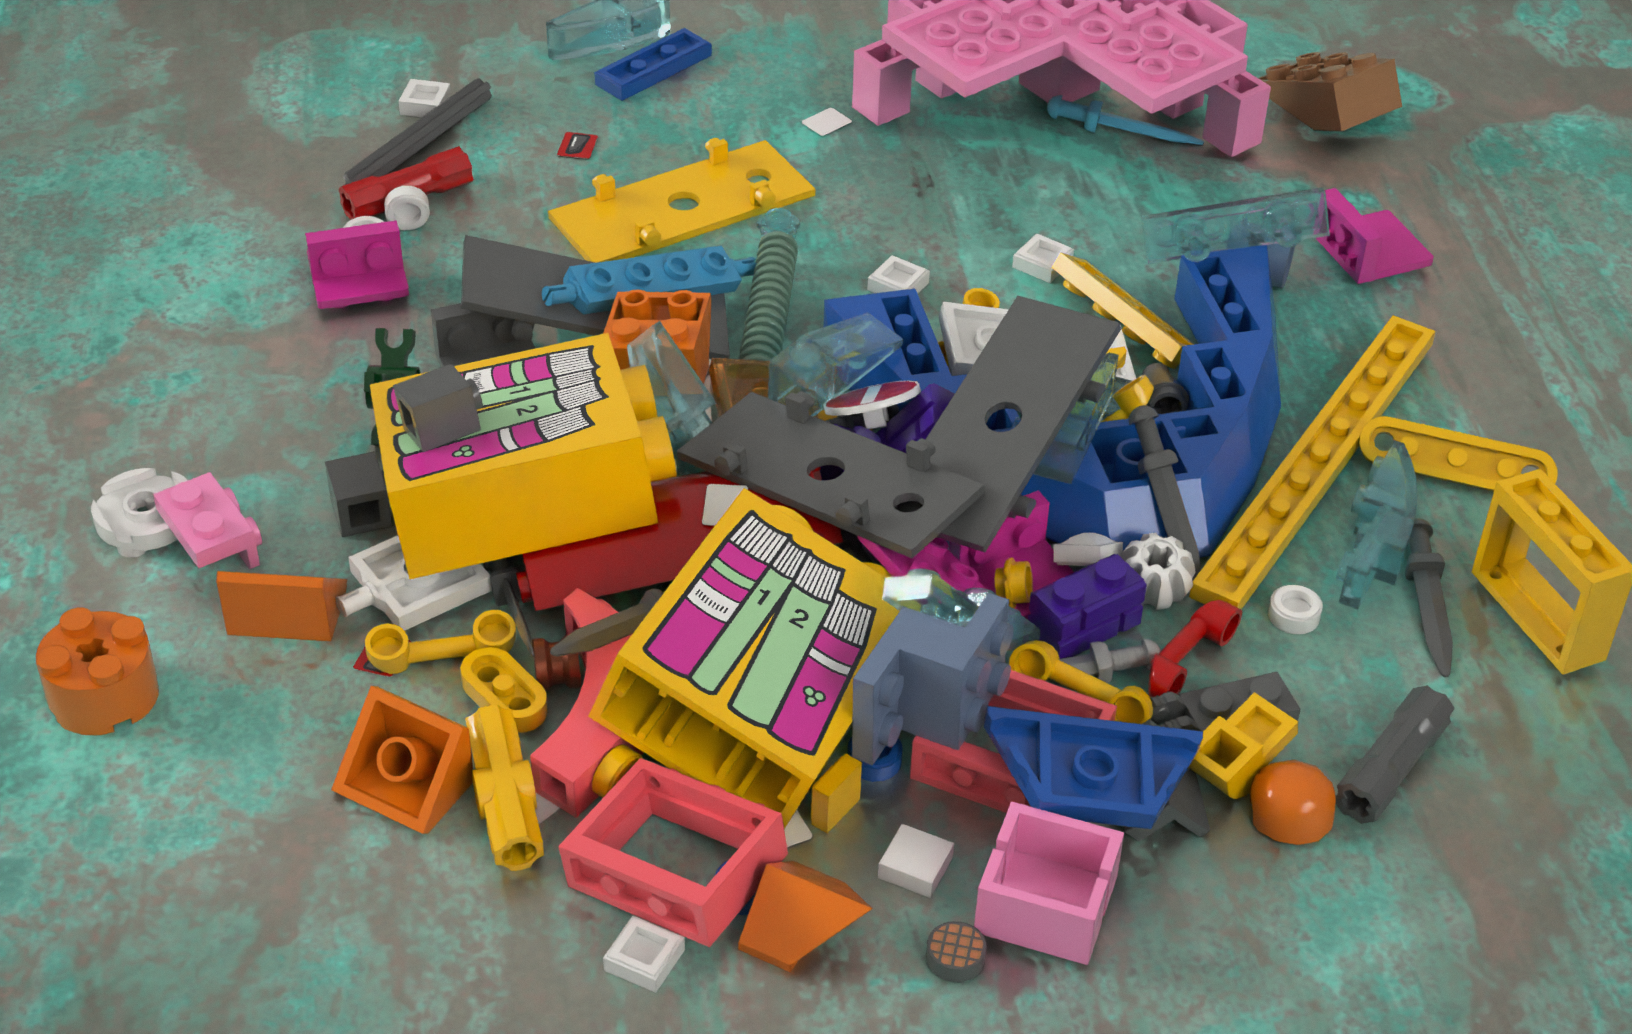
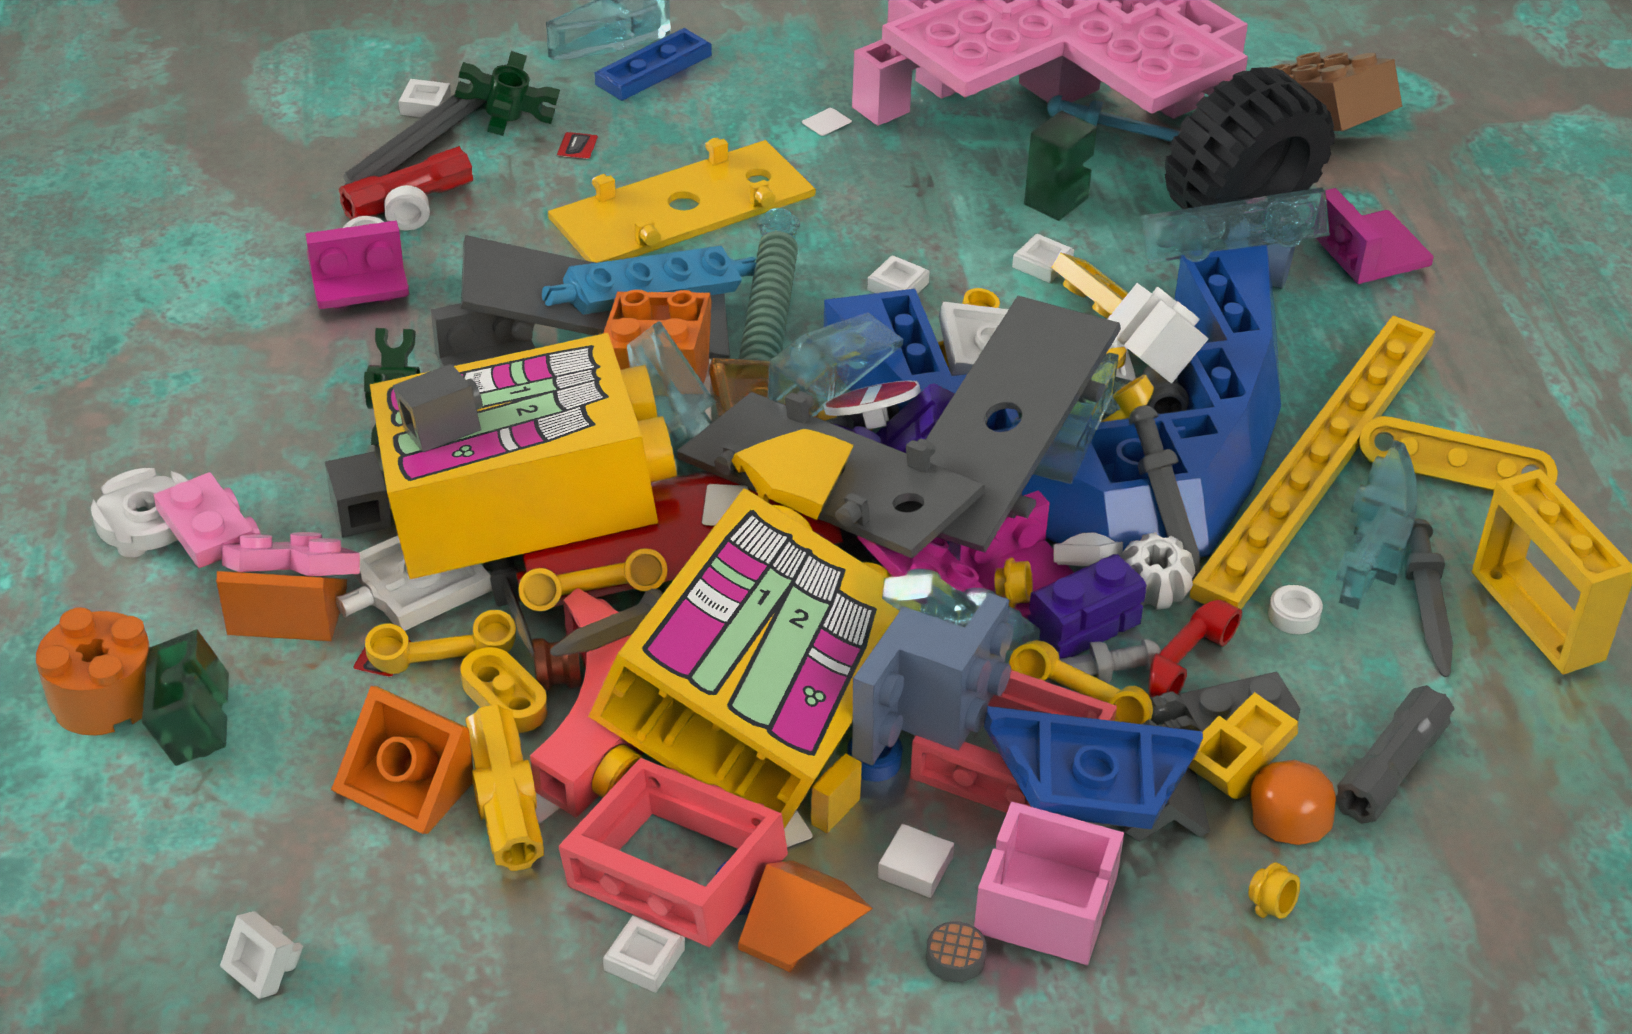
none -> clear green brick [142,629,229,766]
none -> white tile [220,911,303,999]
none -> bright pink plate [222,532,360,577]
none -> dark green pin [454,51,560,136]
none -> yellow bar [519,548,667,611]
none -> yellow slope [732,429,854,520]
none -> clear green brick [1024,110,1097,221]
none -> white brick [1108,283,1209,384]
none -> black tyre [1164,67,1335,240]
none -> yellow plate [1248,862,1300,919]

